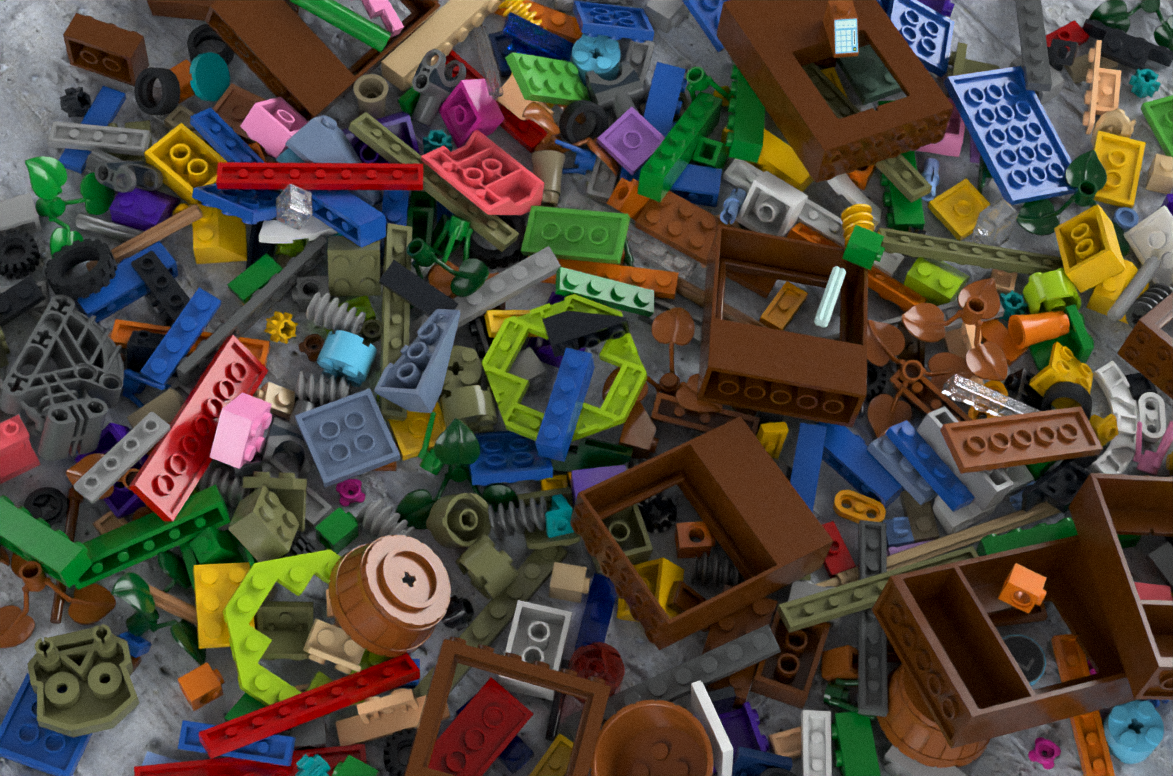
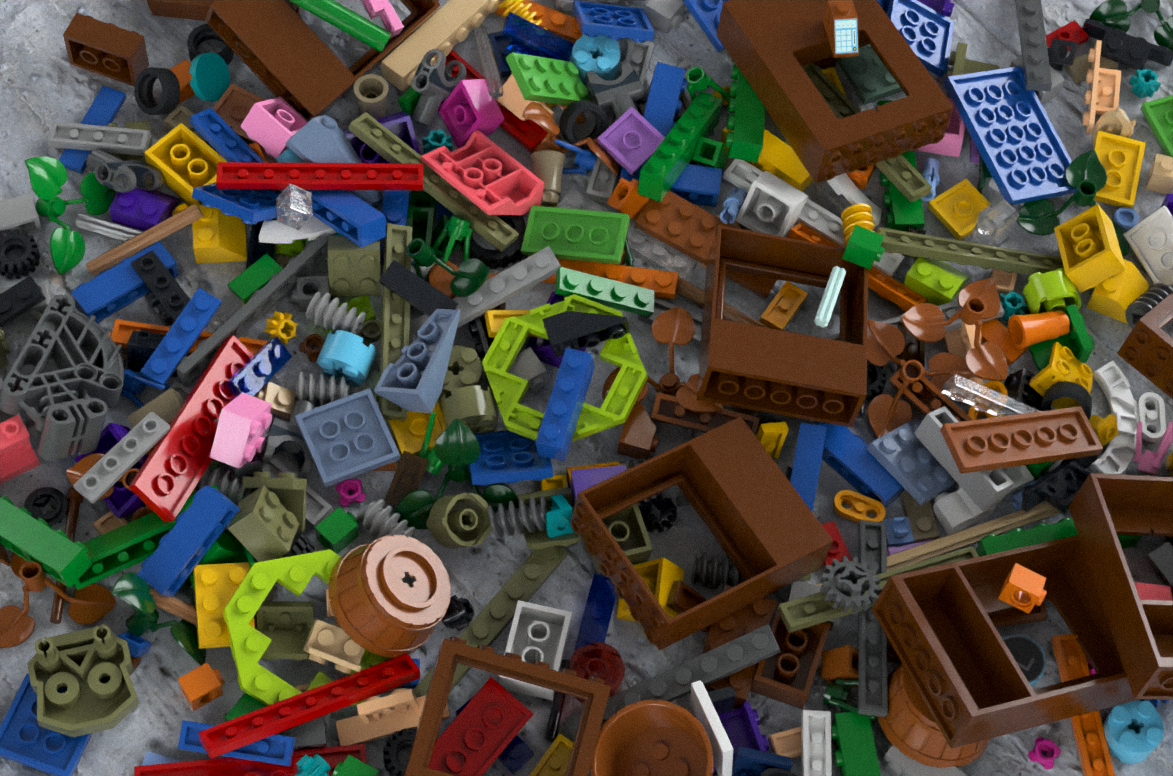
black tyre [44,239,117,300] -> none
black gear [60,87,91,118] -> none
olive brick [455,534,520,600] -> none
tan brick [549,562,590,603] -> none
dark green slope [551,437,633,472] -> none
orange brick [674,521,715,559] -> none
blue plate [885,420,975,512] -> none
light grey axle [1107,256,1161,322] -> none
black tile [1125,373,1158,401] -> none
none -> blue brick [138,485,240,597]
none -> clear blue plate [226,336,292,397]
none -> dark brown plate [385,451,429,506]
none -> dark grey gear [820,556,882,614]

